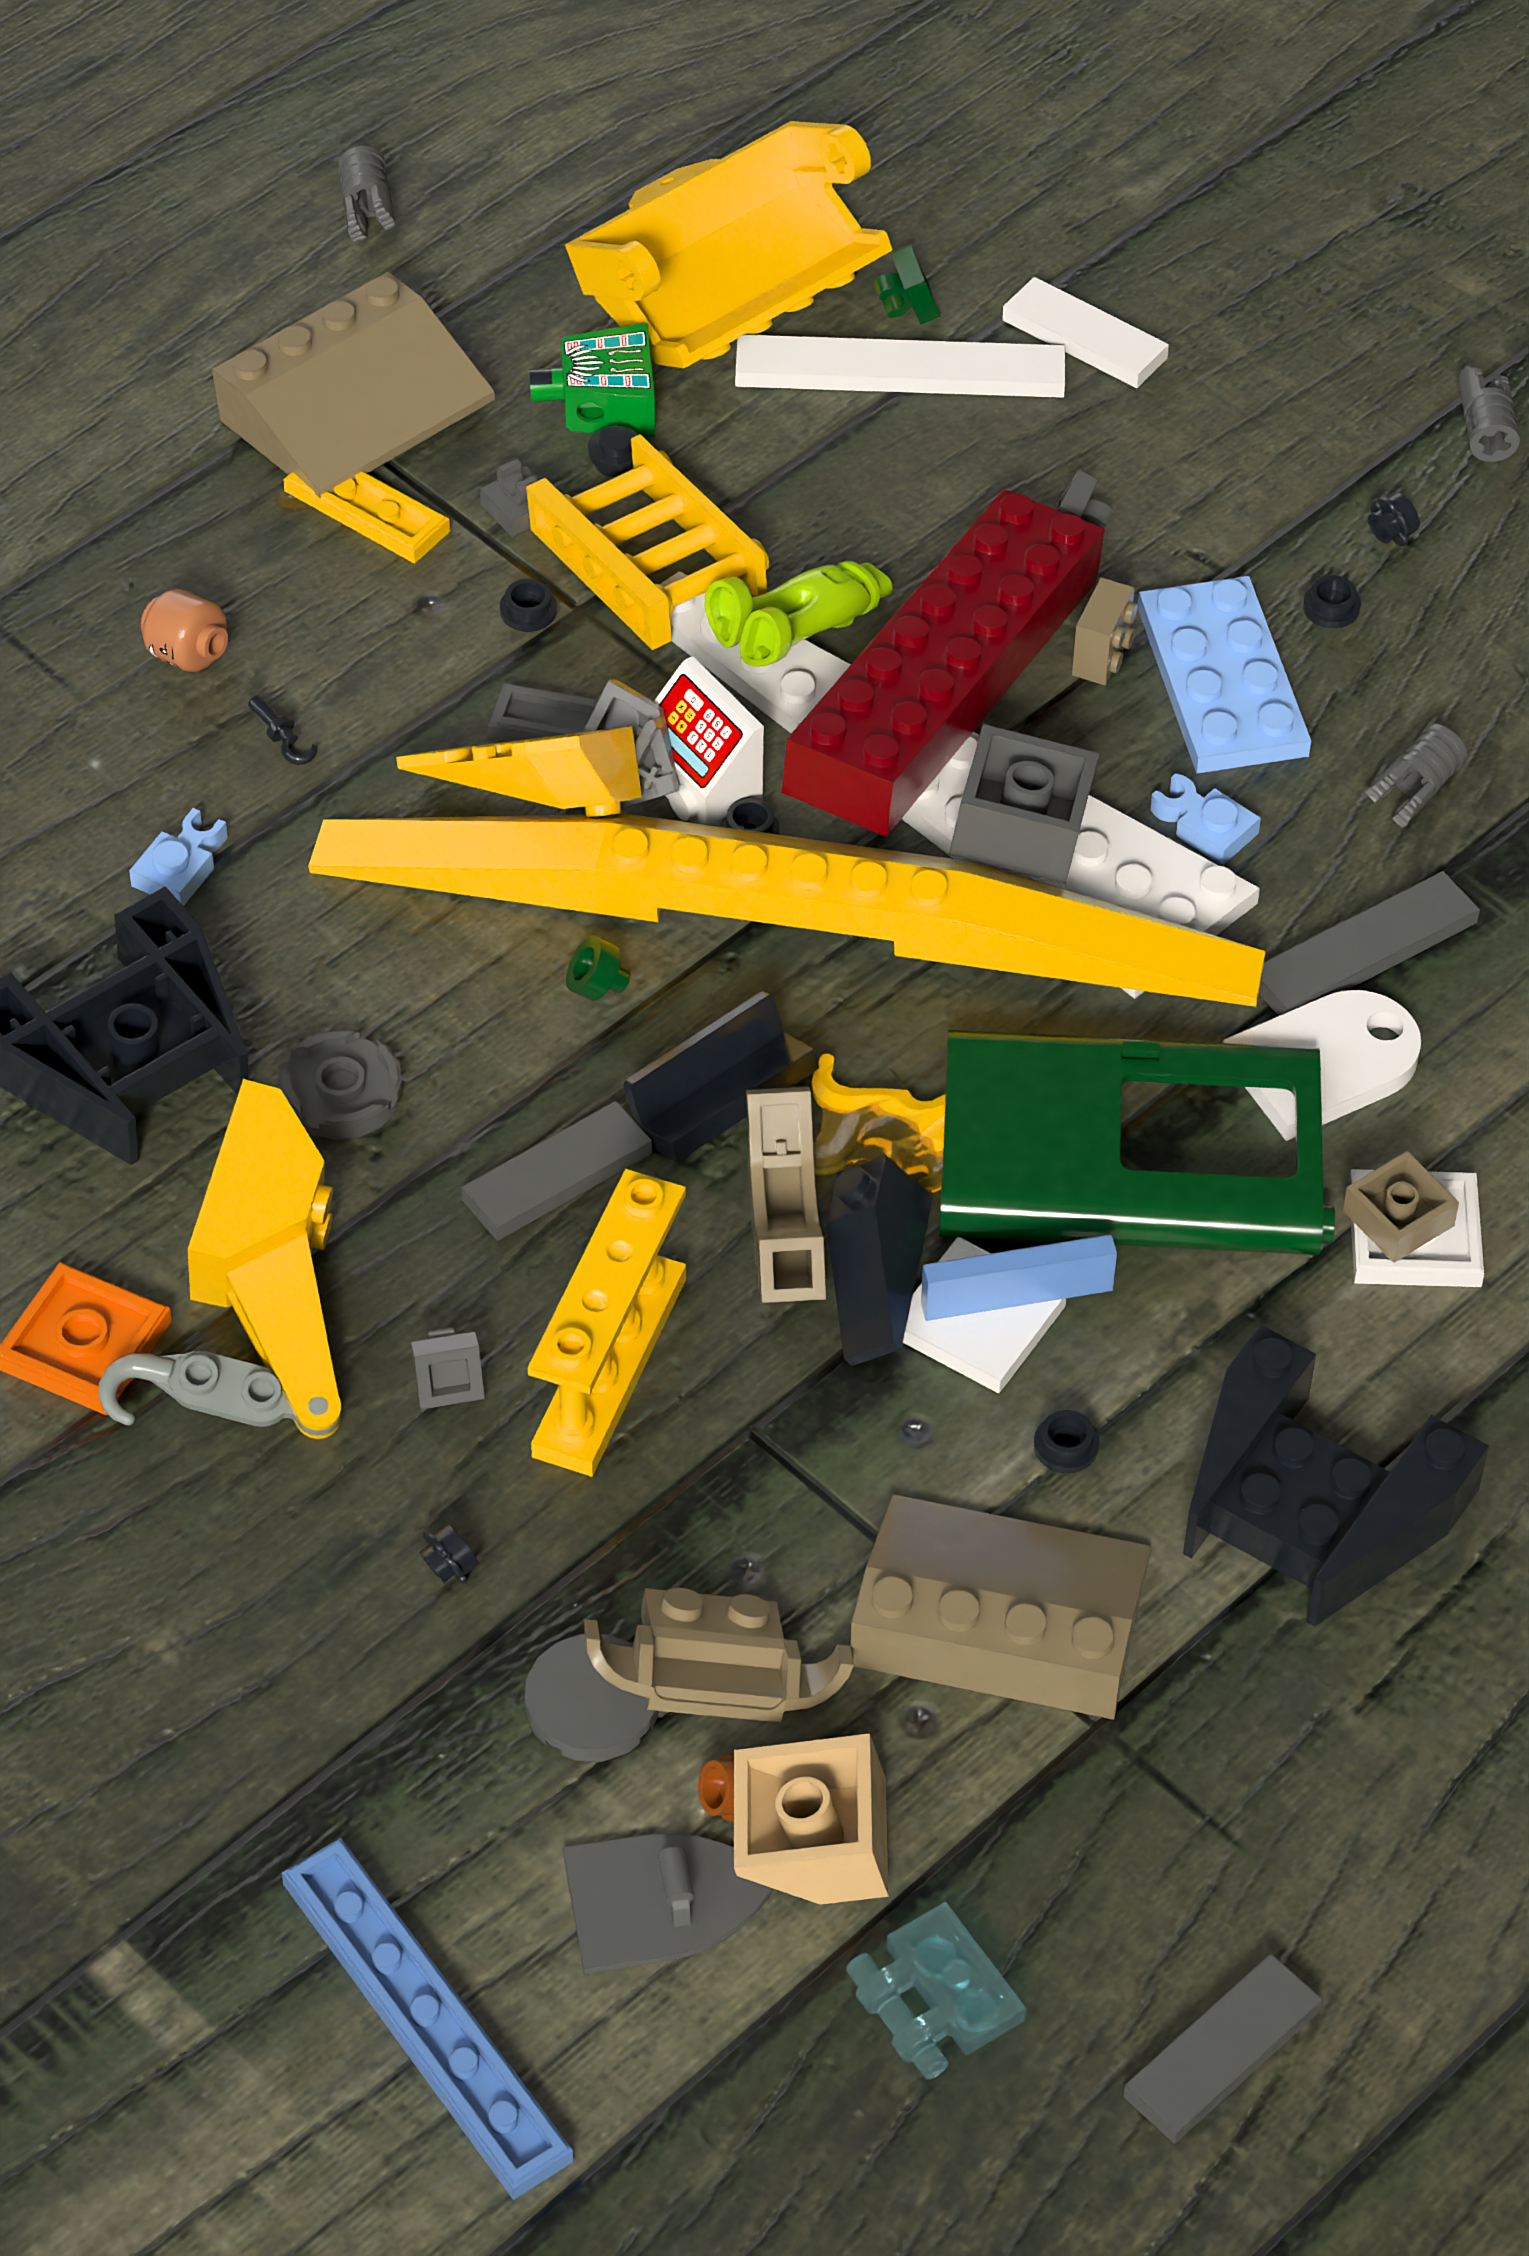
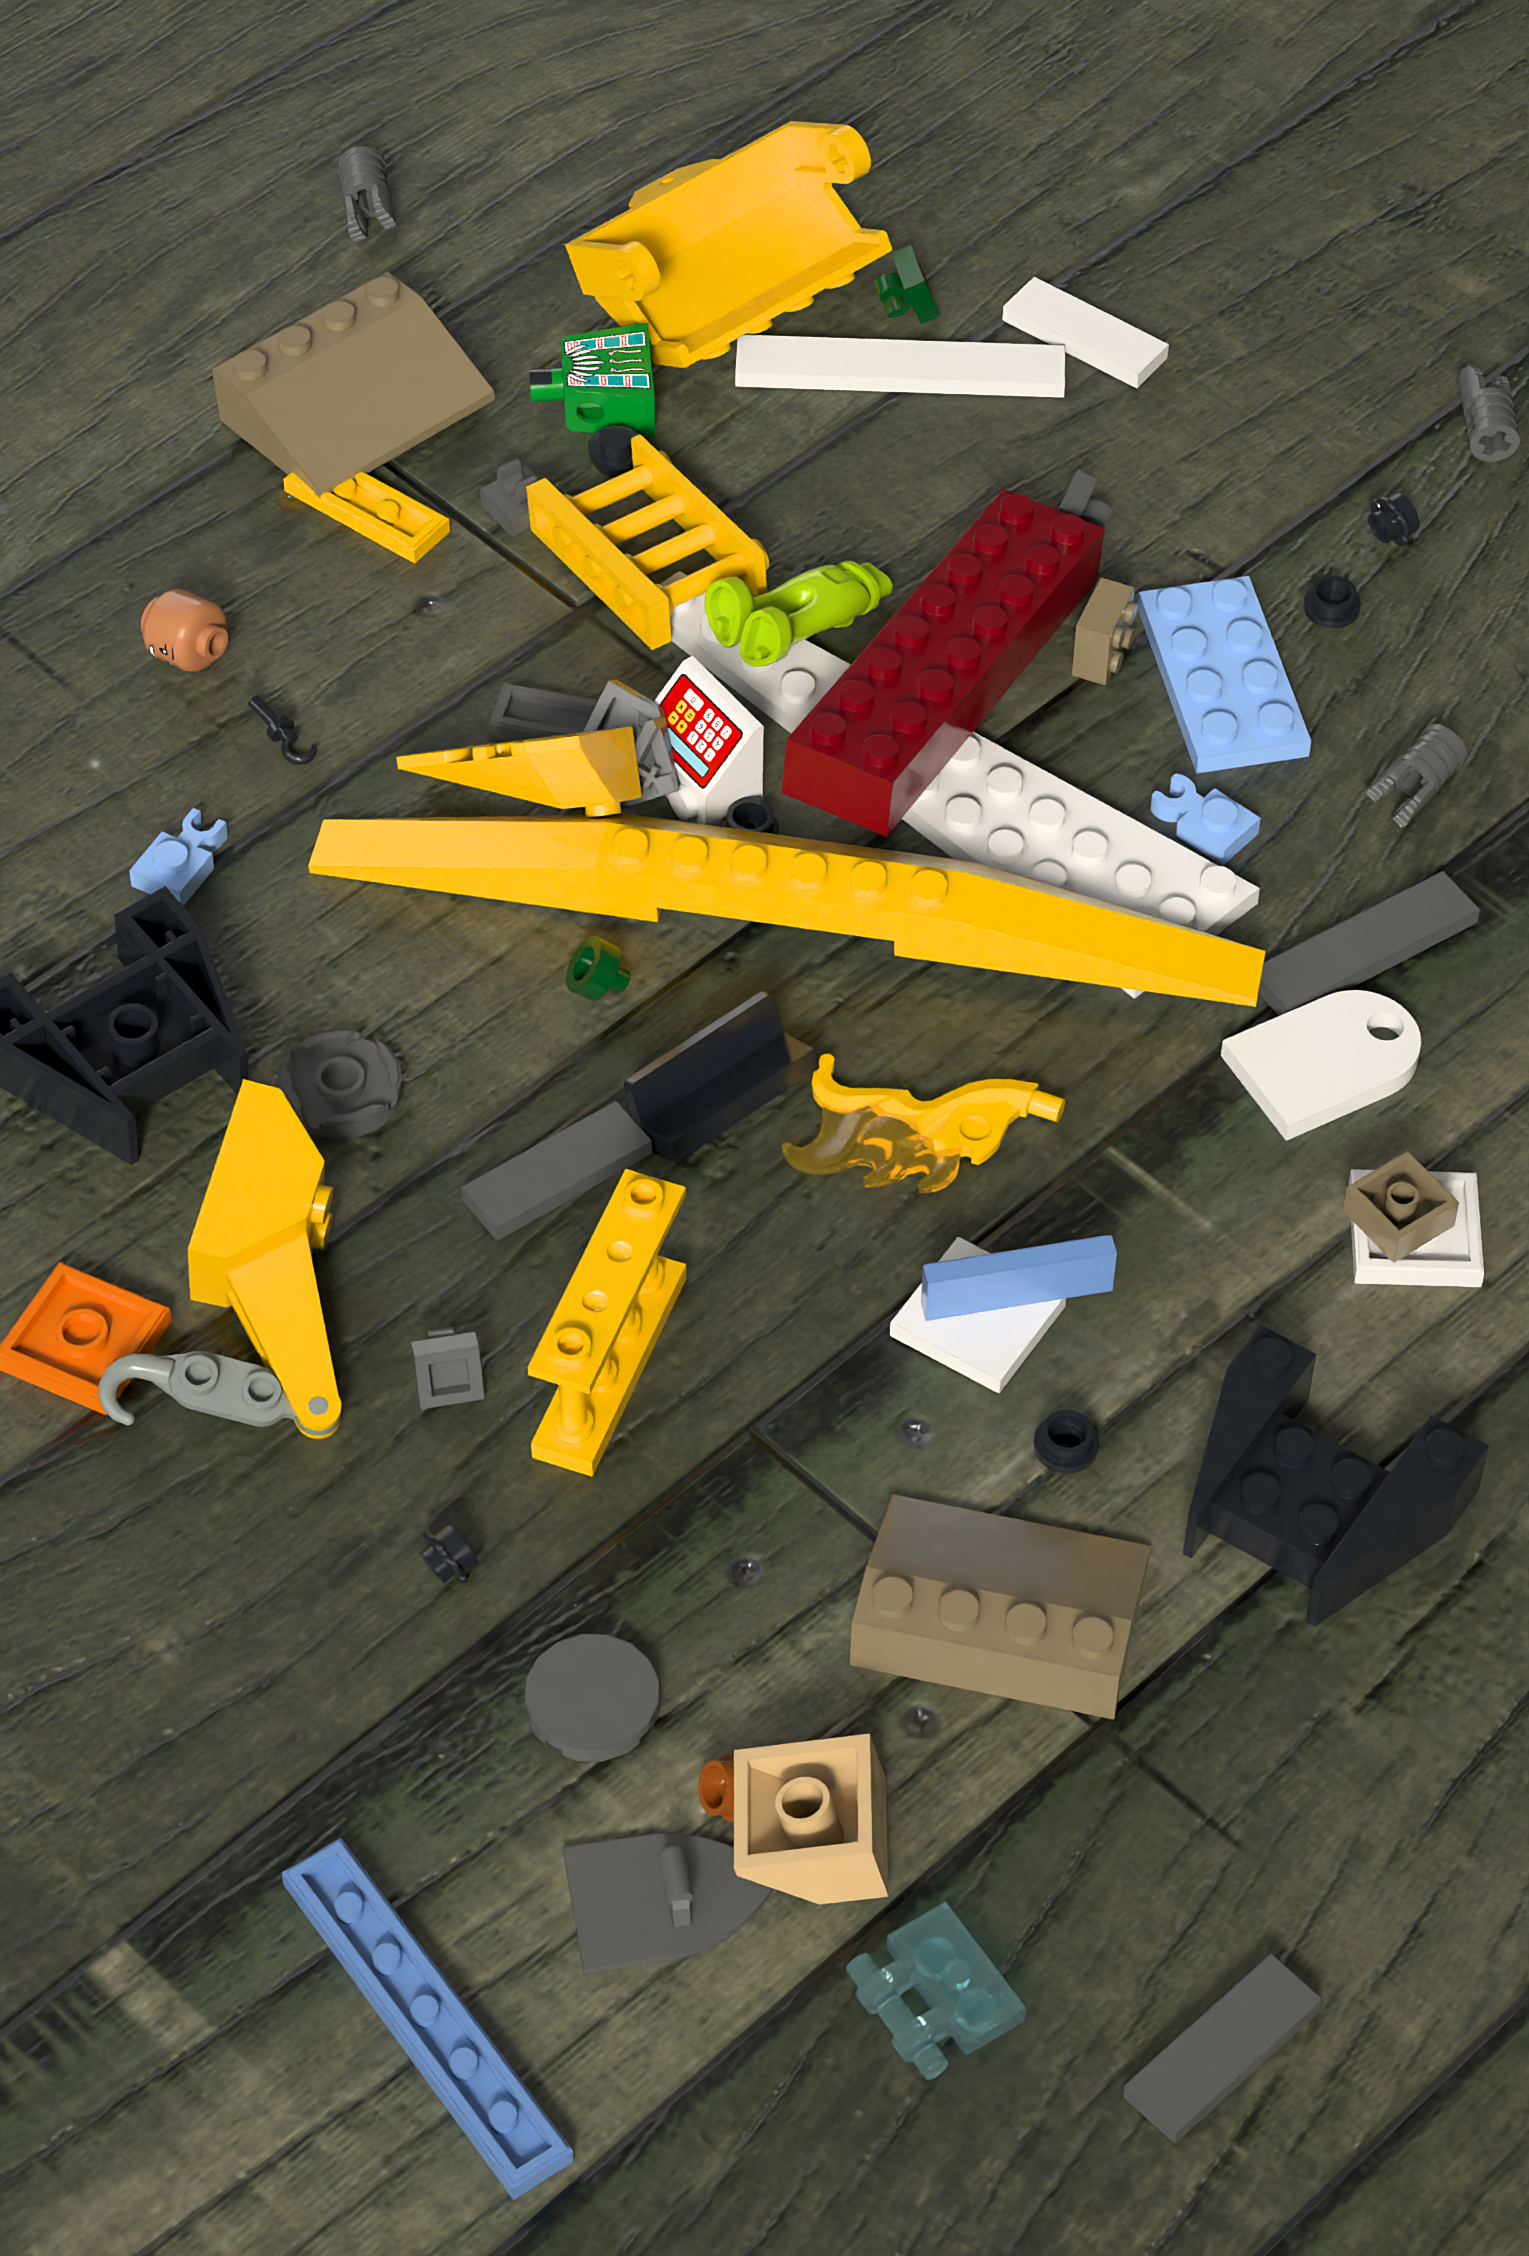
black plate [500,579,557,632] -> none
dark tan plate [584,1588,854,1723] -> none
dark tan arch [746,1087,826,1303] -> none
black slope [826,1155,933,1366] -> none
dark green piece [939,1030,1335,1256] -> none
dark grey brick [949,724,1099,884] -> none

